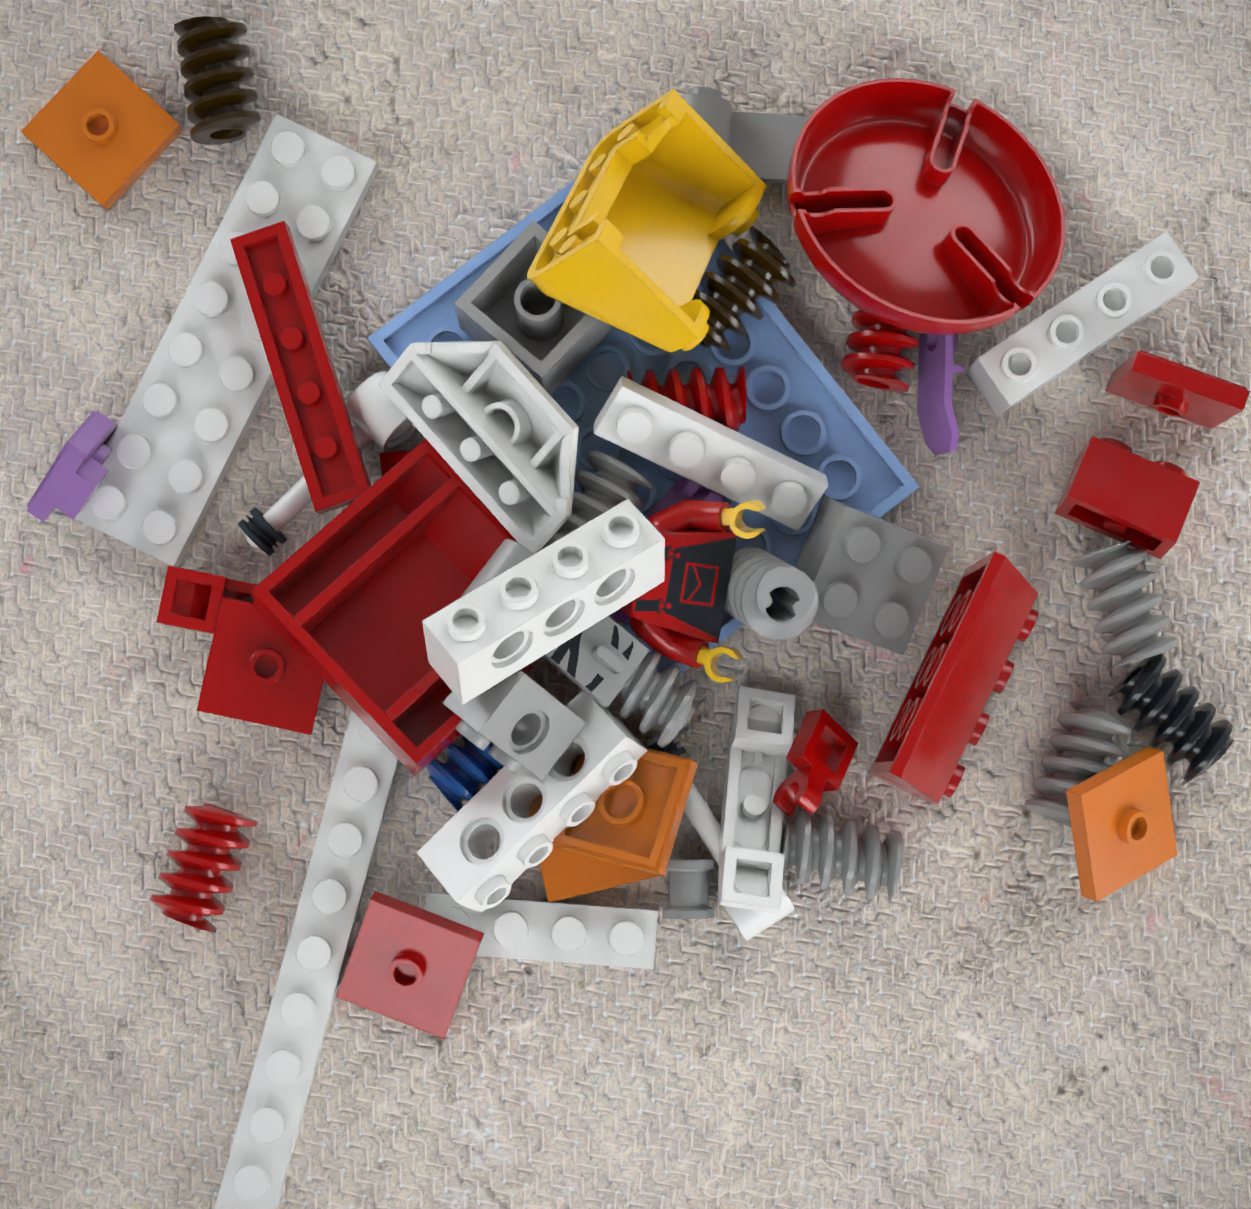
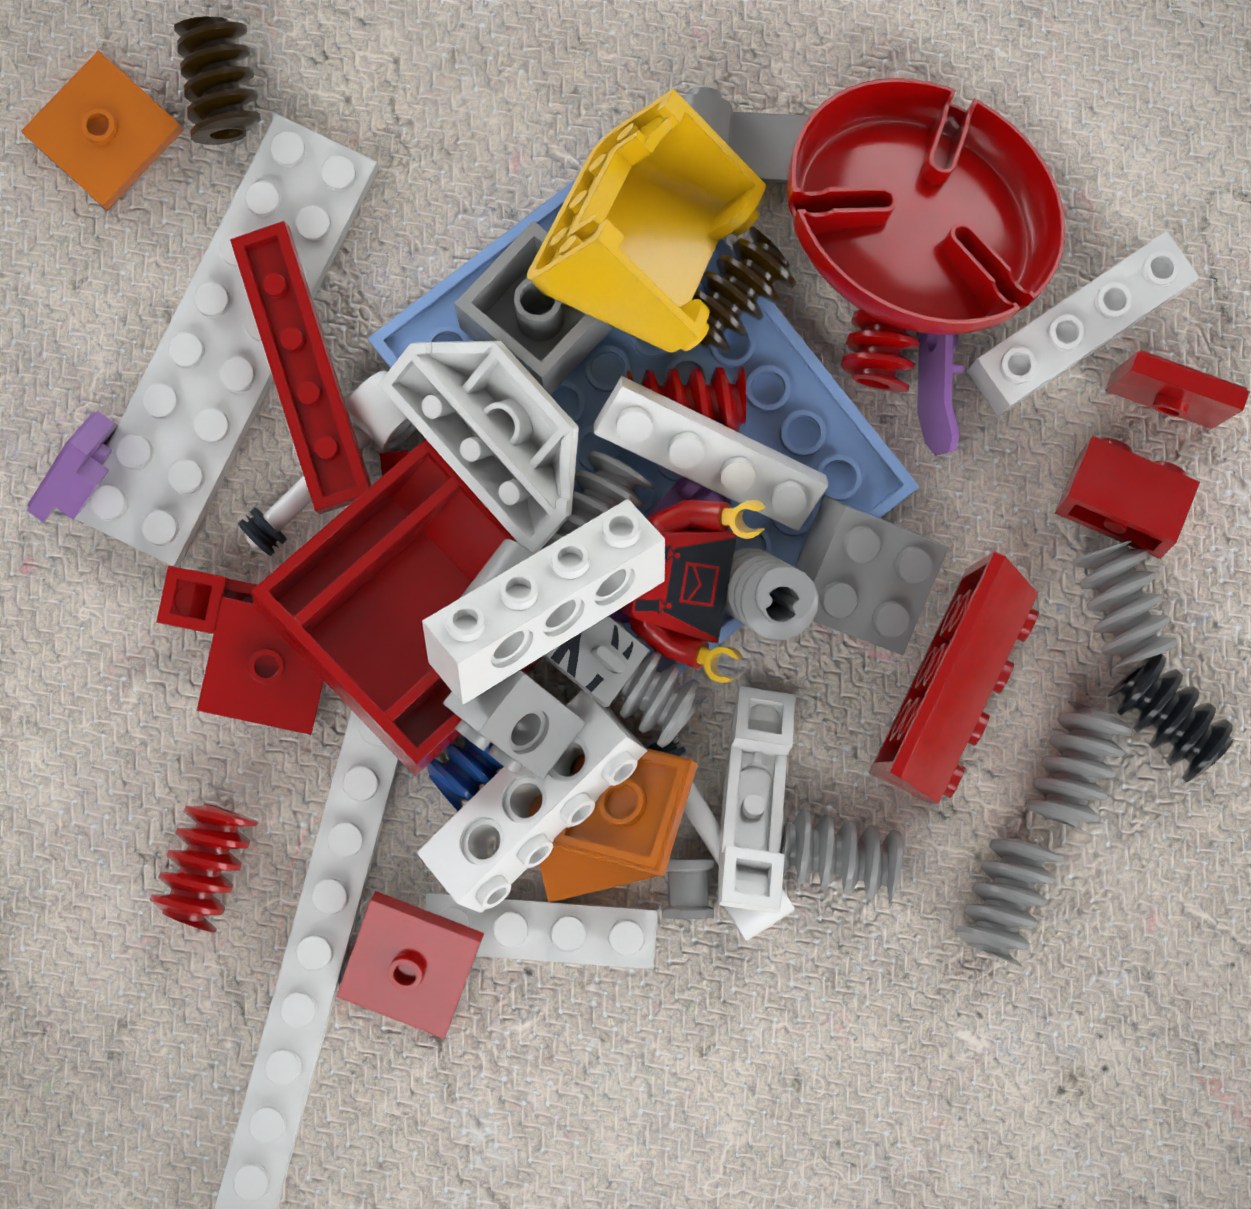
red plate [773,709,858,816] -> none
orange plate [1066,746,1177,902] -> none
none -> light grey piece [955,836,1064,967]

